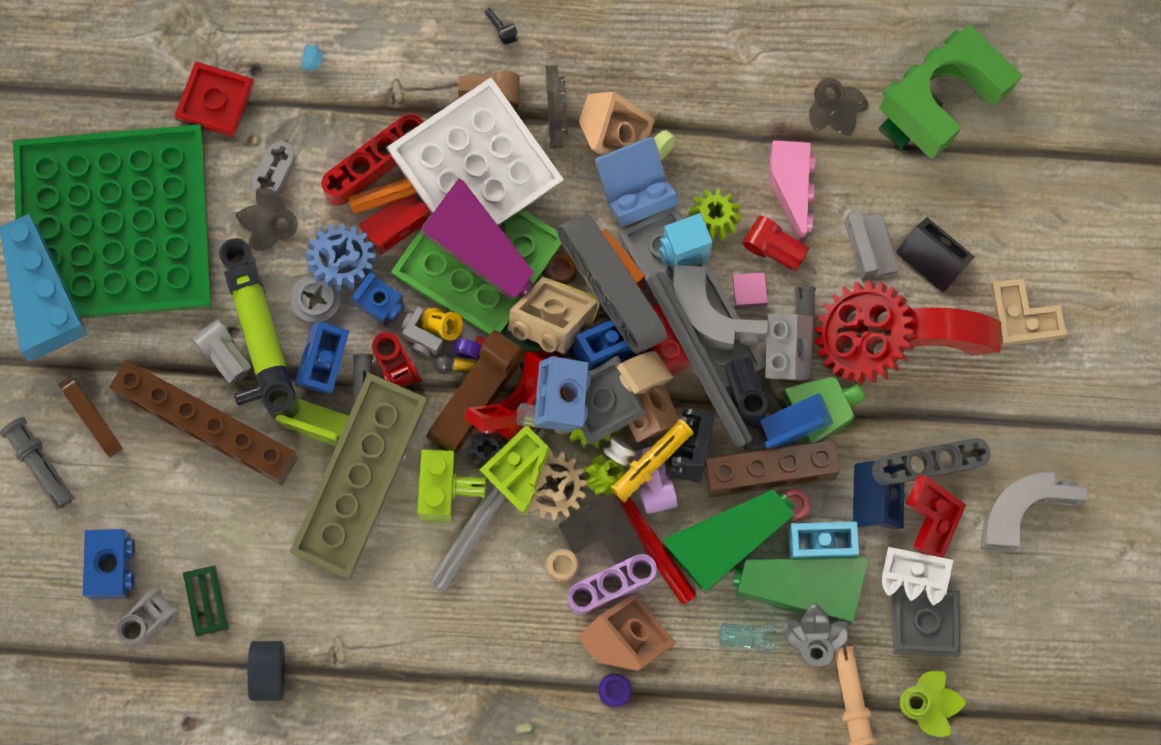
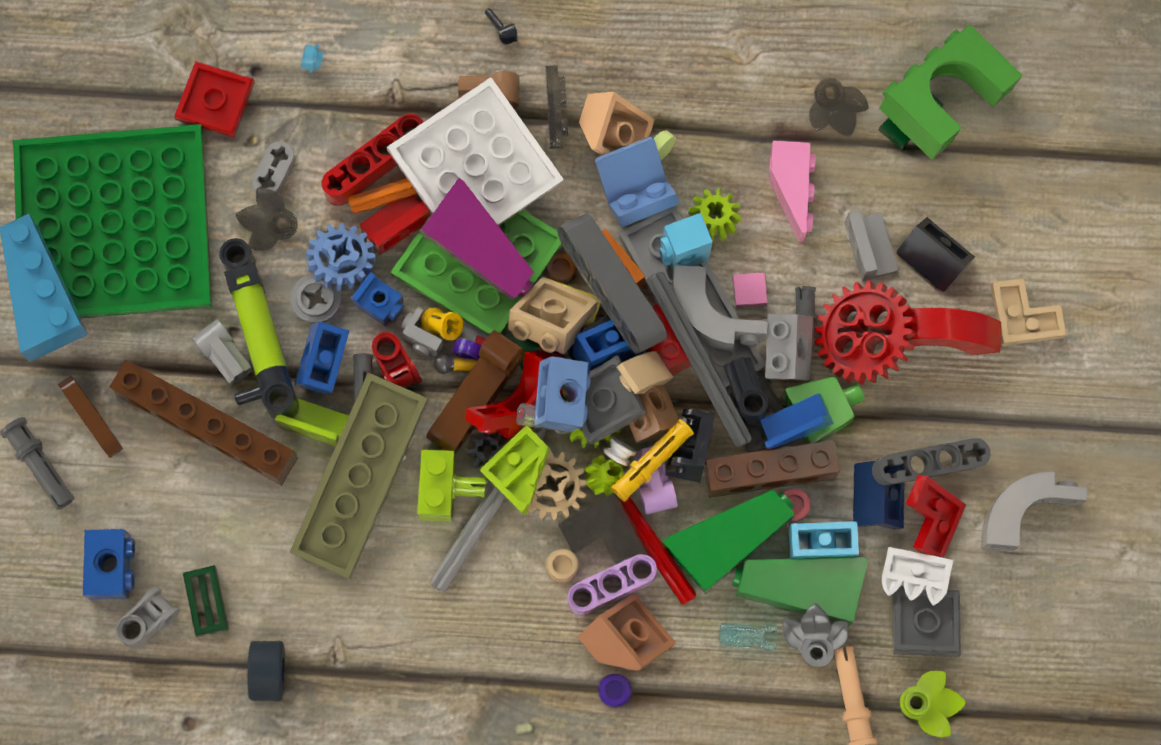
red piece [742,215,810,273] -> none

